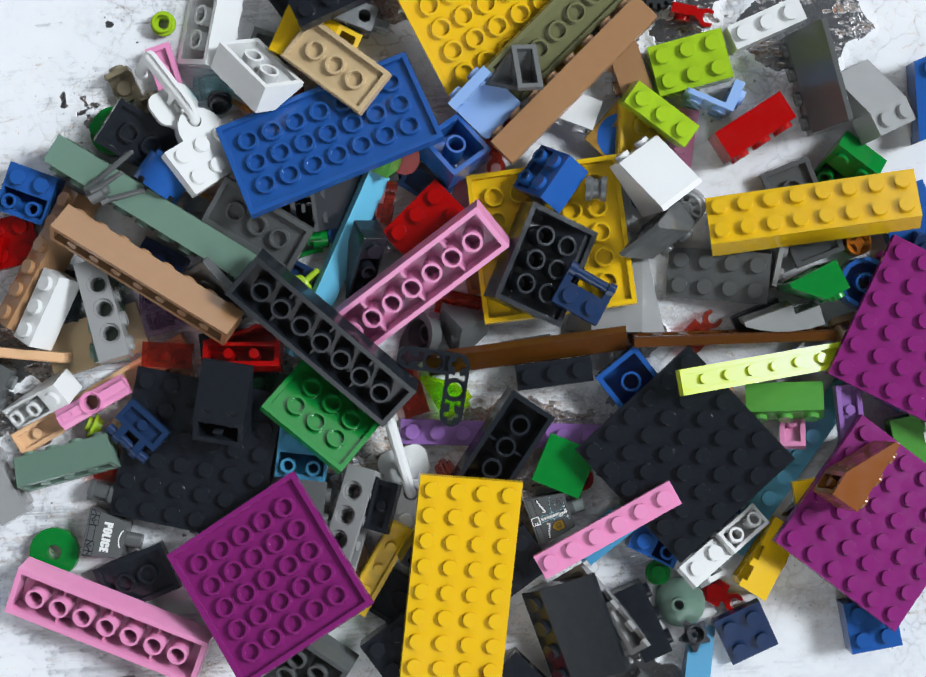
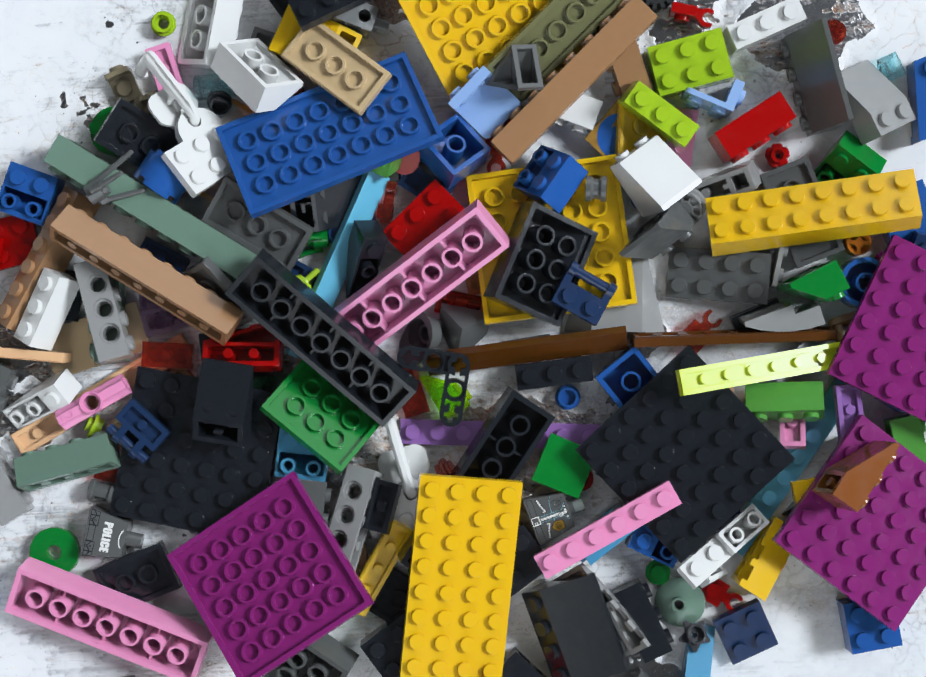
none -> blue plate [555,385,580,410]
none -> light grey slope [695,159,762,198]
none -> red plate [765,143,790,168]
none -> clear red plate [828,19,846,45]
none -> clear light blue slope [877,51,907,82]

